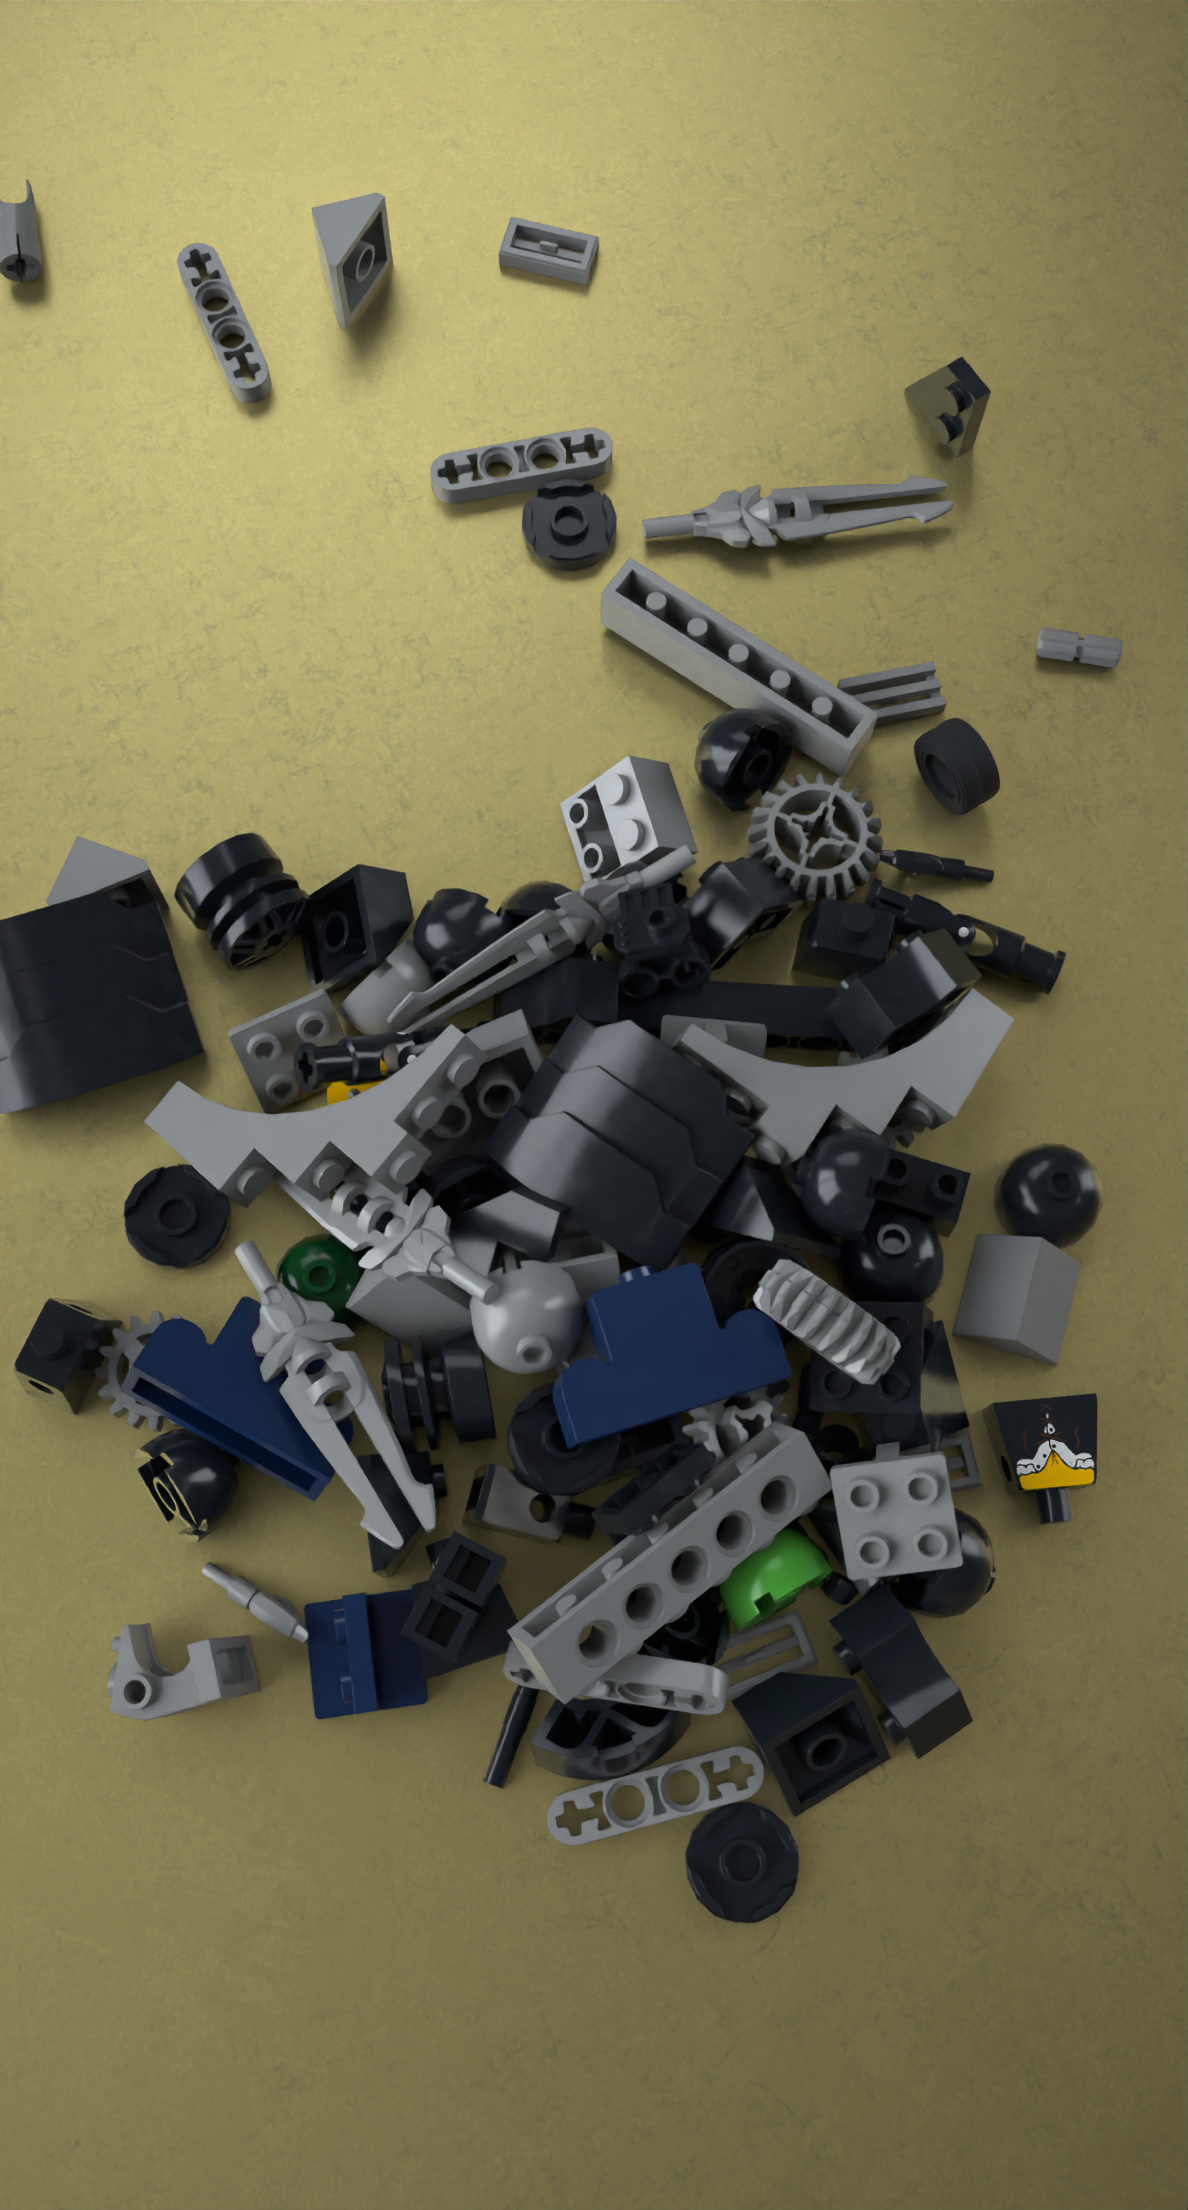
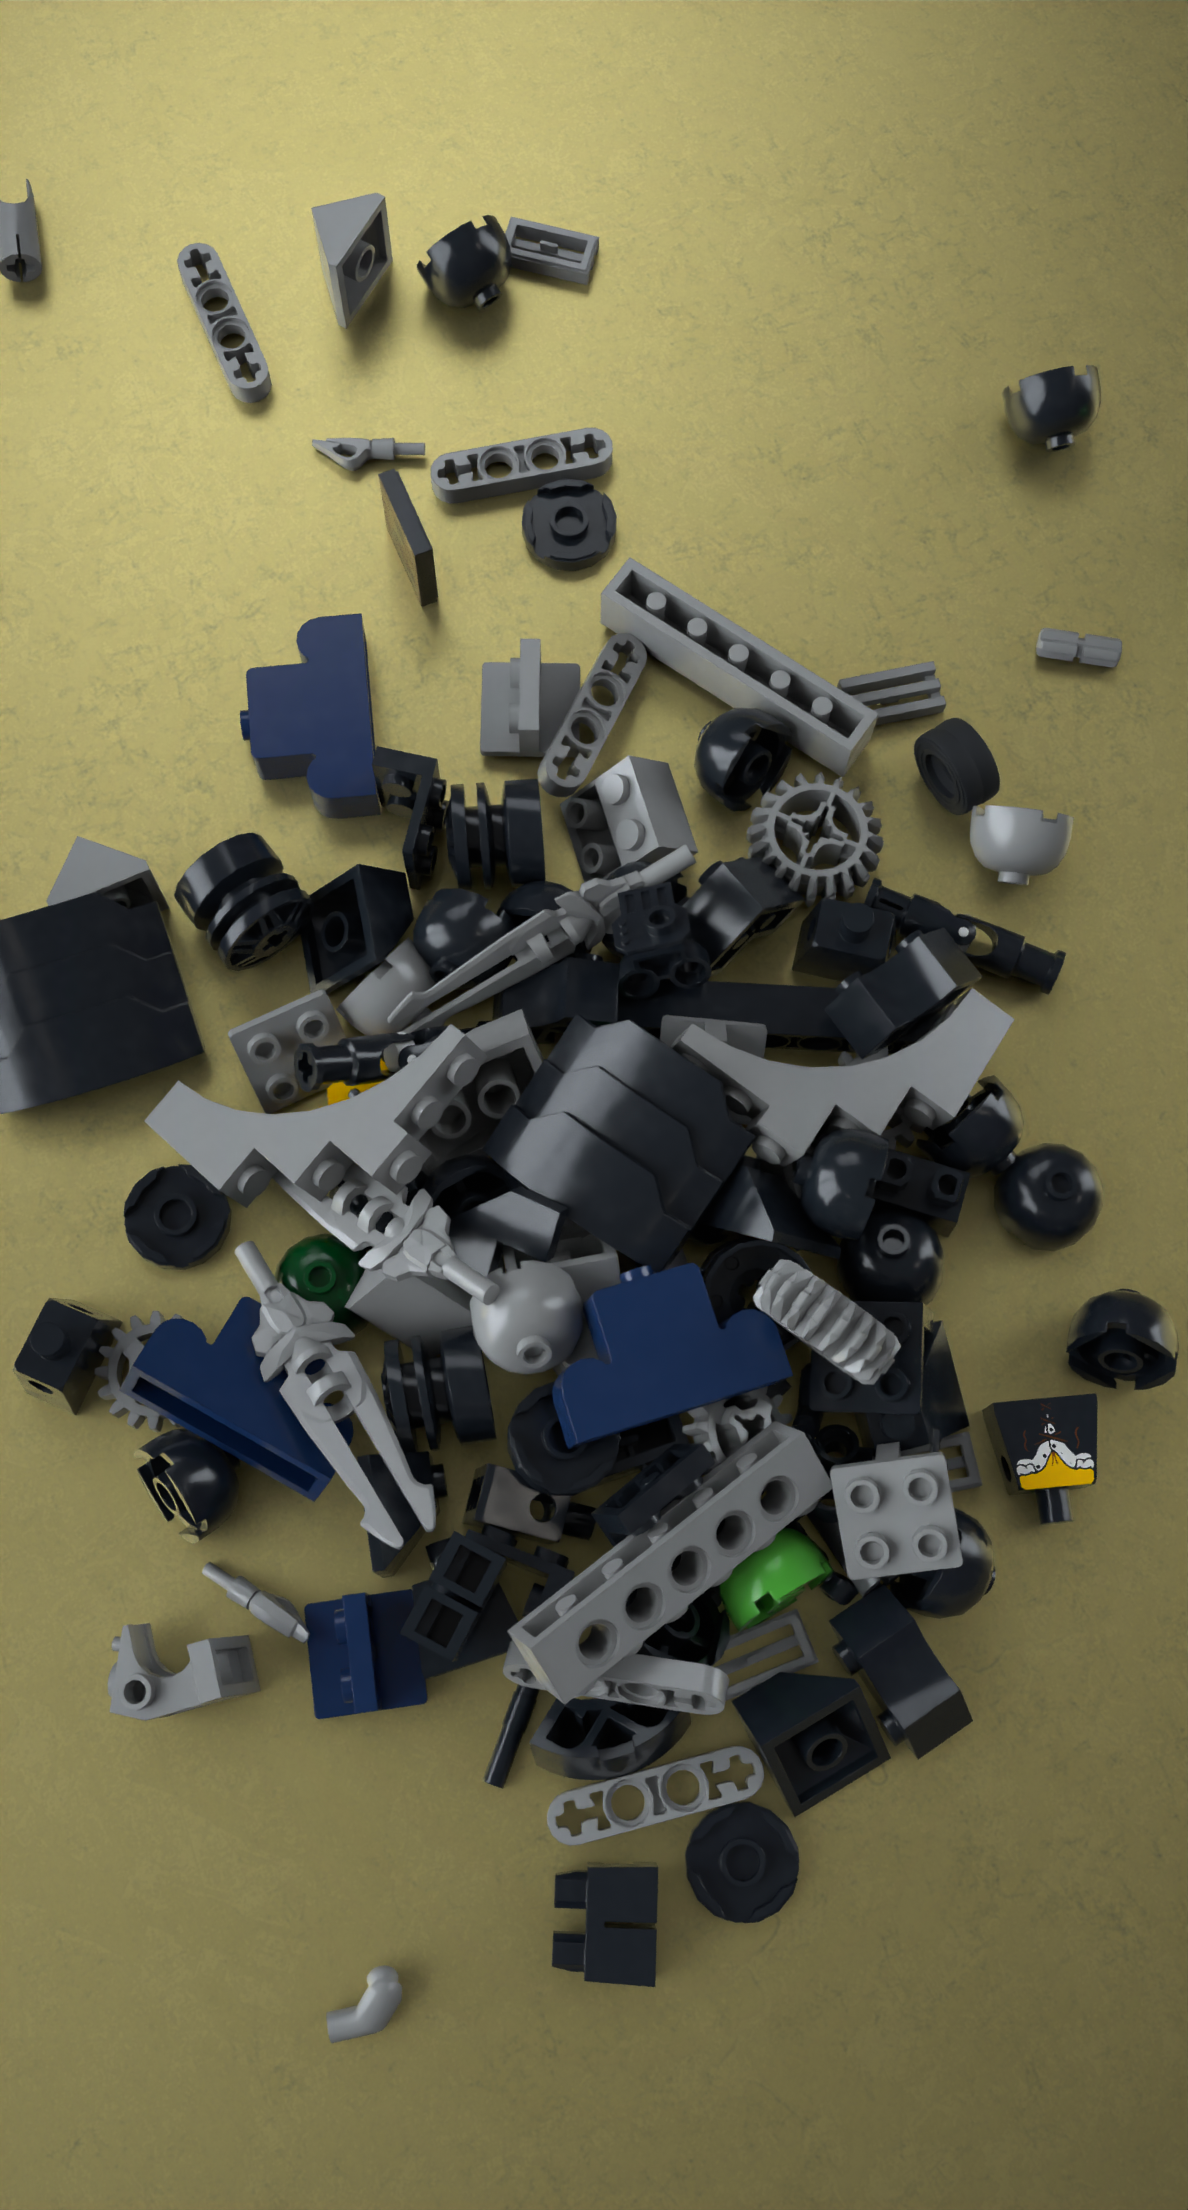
light grey sword [643,475,954,548] -> none
black hand [879,849,994,883] -> none
black wing [904,357,991,457] -> none
light grey slope [952,1234,1081,1366] -> none
none -> dark blue brick [240,613,381,819]
none -> light grey hand [312,438,425,471]
none -> light grey arm [326,1965,402,2043]
none -> black bracket [372,746,449,890]
none -> black tile [378,468,438,607]
none -> black cylinder [417,215,512,310]
none -> black wheel [445,779,546,891]
none -> black bracket [465,1524,576,1617]
none -> light grey bracket [480,638,580,757]
none -> light grey beam [537,633,647,797]
none -> black hips [552,1862,658,1987]
none -> black cylinder [916,1075,1024,1178]
none -> light grey cylinder [970,805,1074,885]
none -> black cylinder [1002,365,1101,452]
none -> black cylinder [1066,1289,1179,1390]

